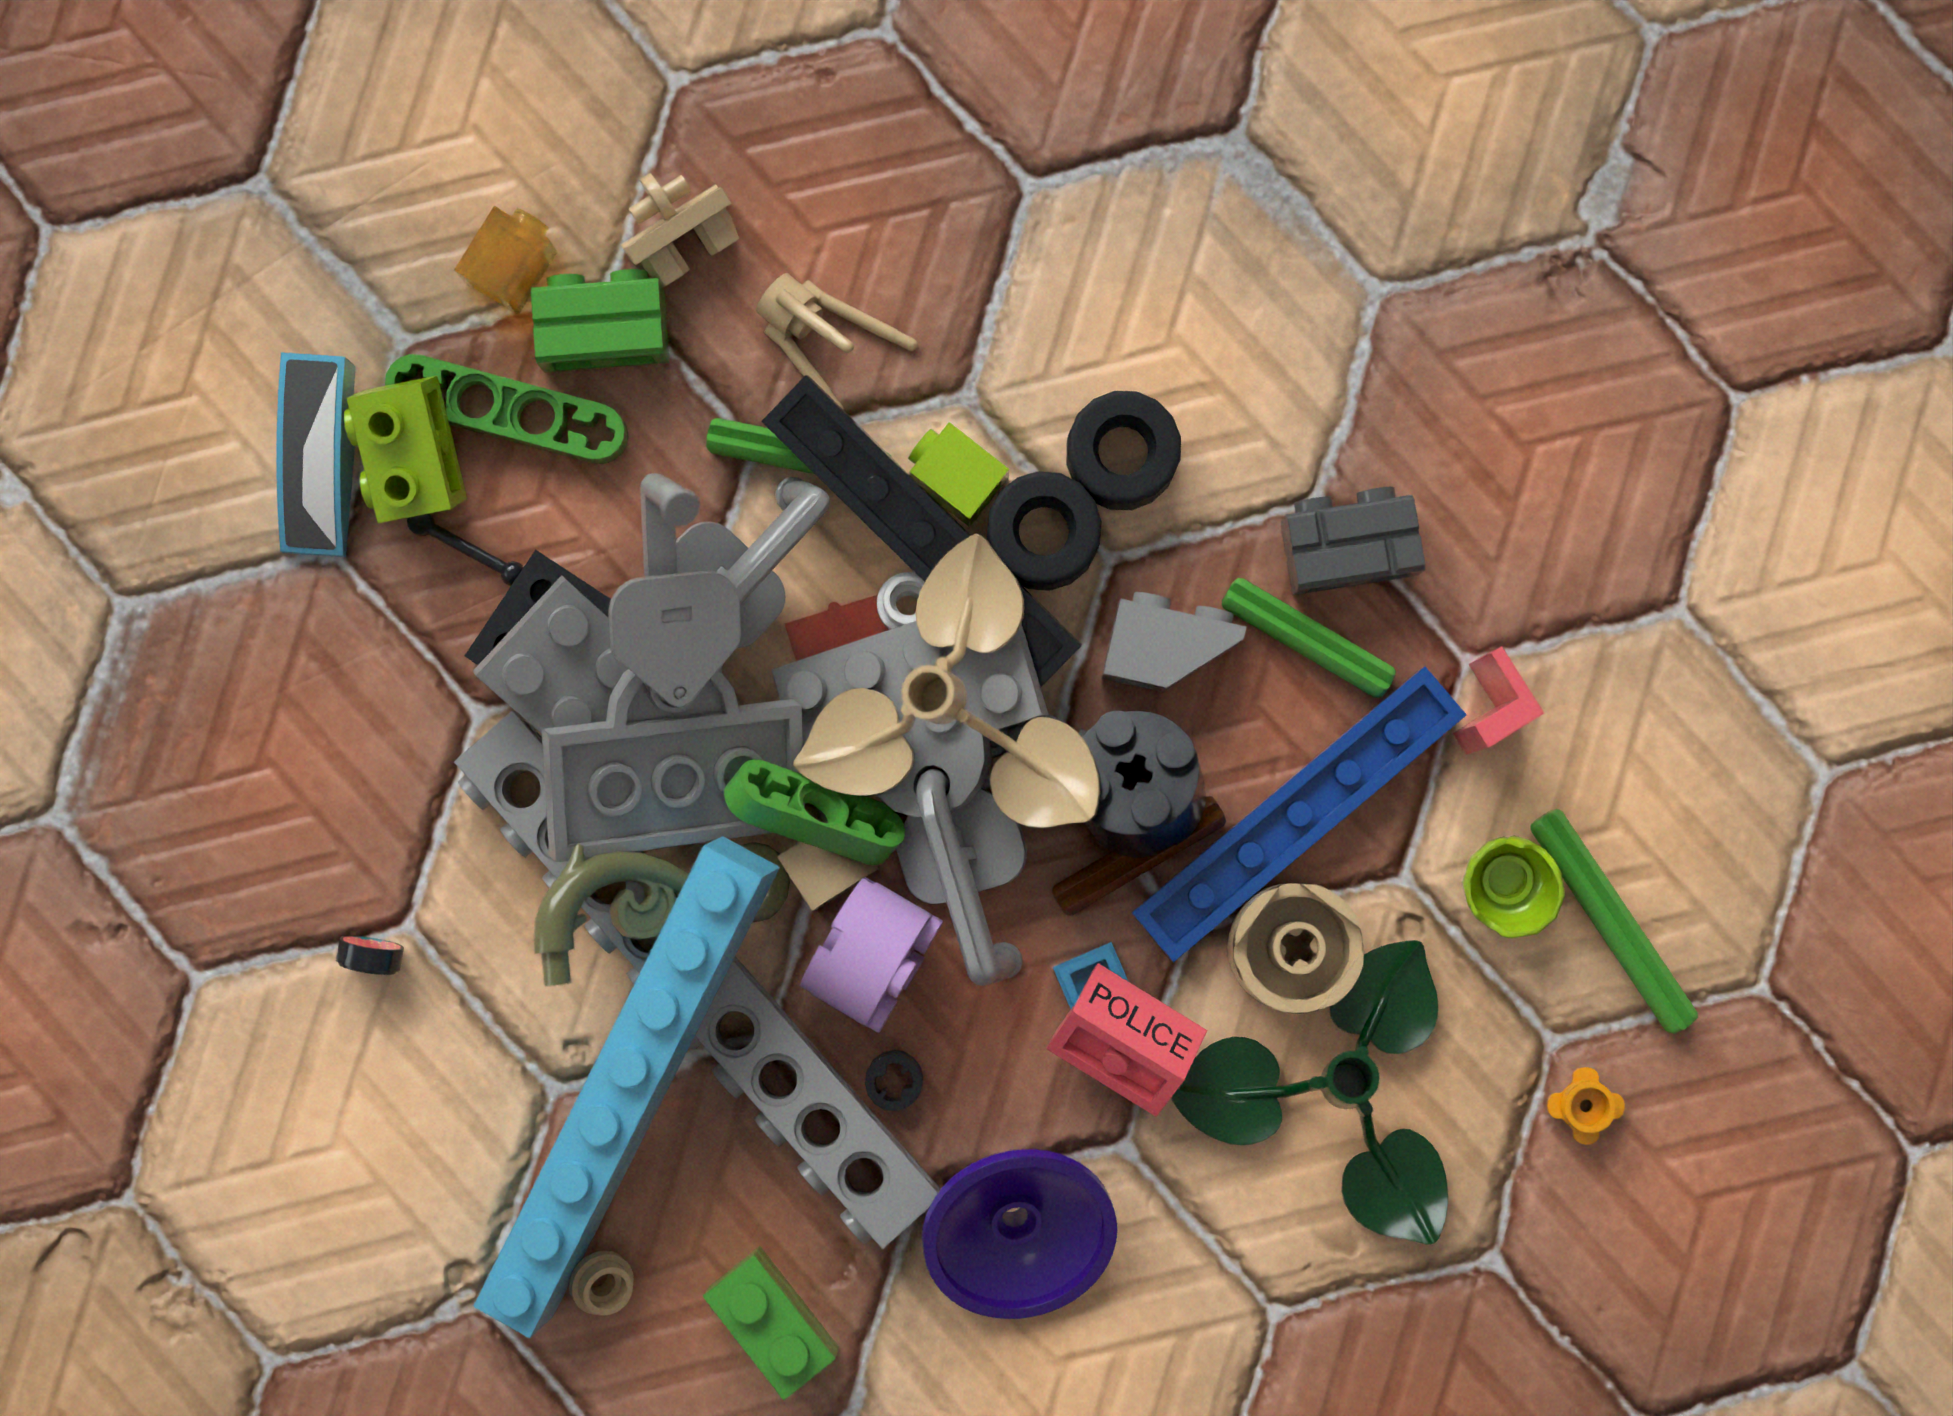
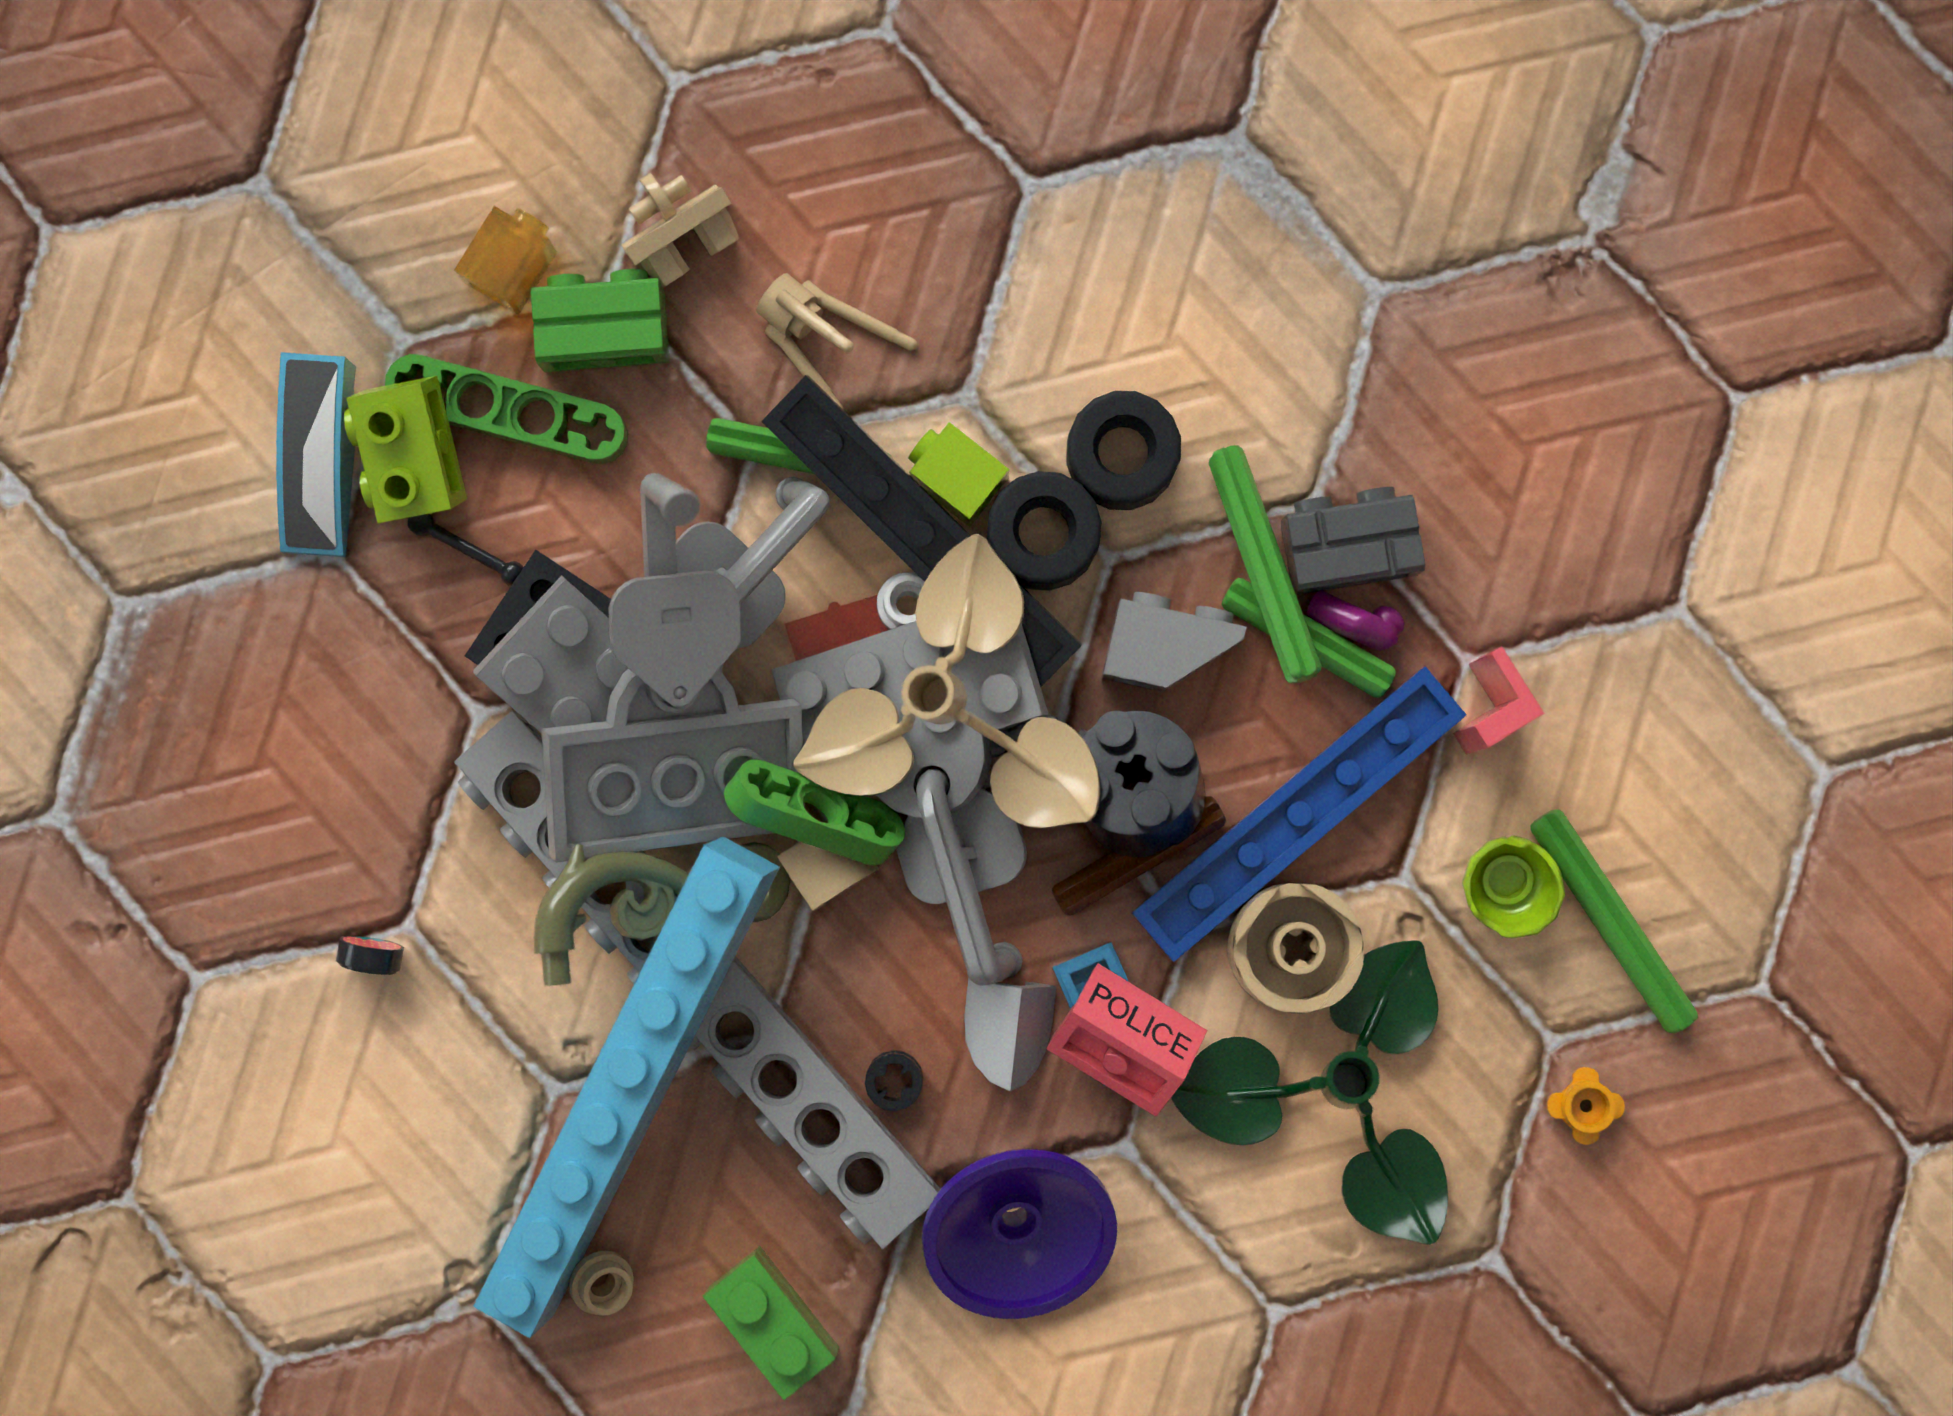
lavender brick [800,877,943,1033] -> none
none -> light grey brick [964,978,1057,1091]
none -> bright green axle [1209,445,1322,684]
none -> magenta arm [1307,590,1405,651]

